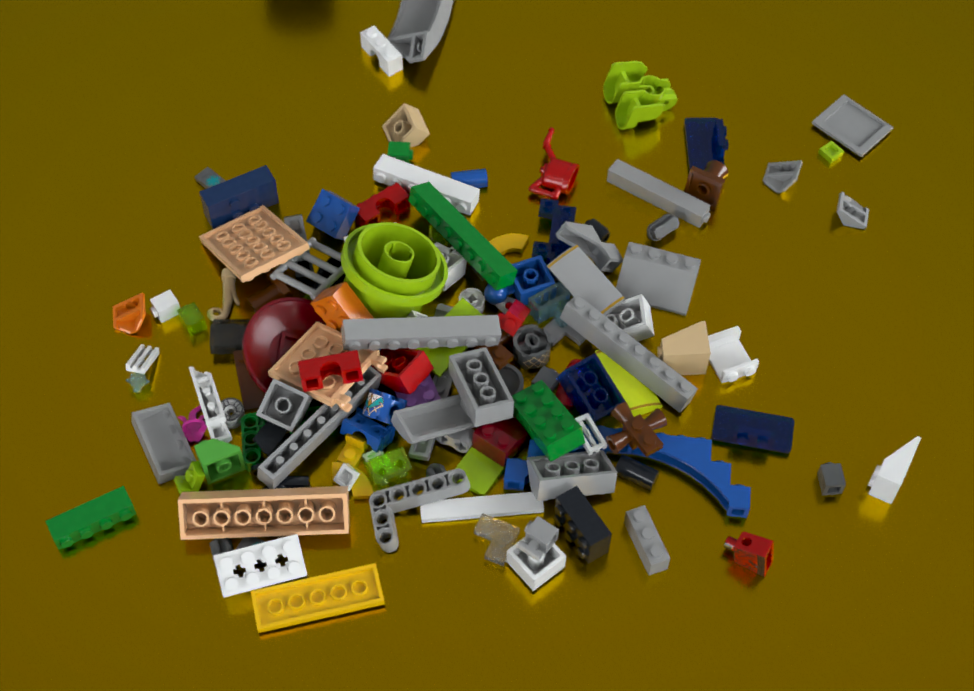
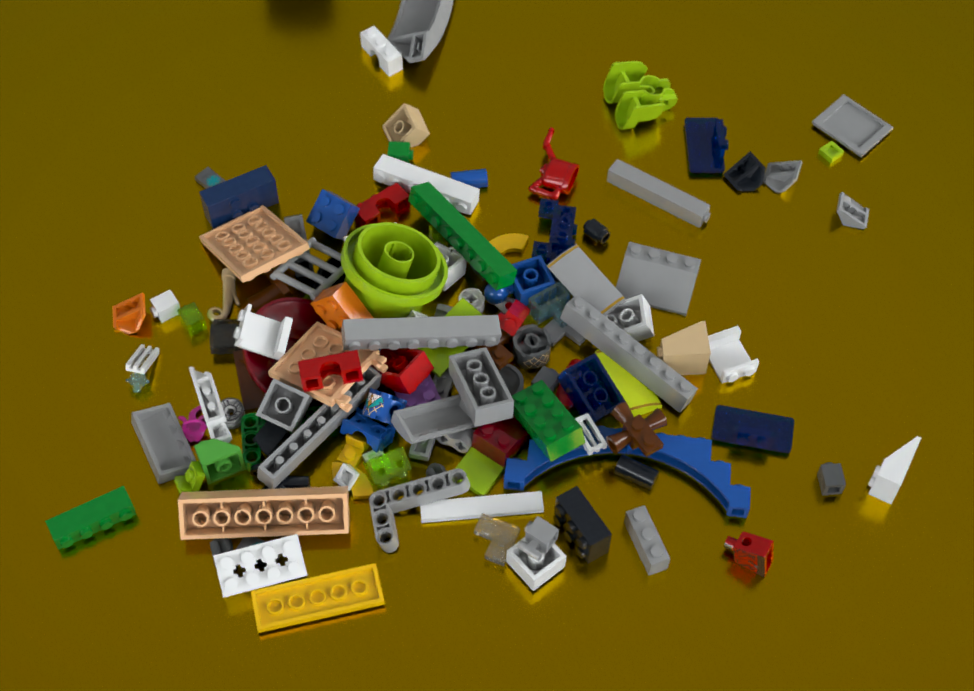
light grey slope [527,450,617,501] -> none
light grey arch [556,221,623,272] -> none
dark grey piece [647,214,680,241] -> none
reddish brown plant [684,160,728,210] -> none
none -> white panel [233,303,293,360]
none -> black slope [723,151,766,192]

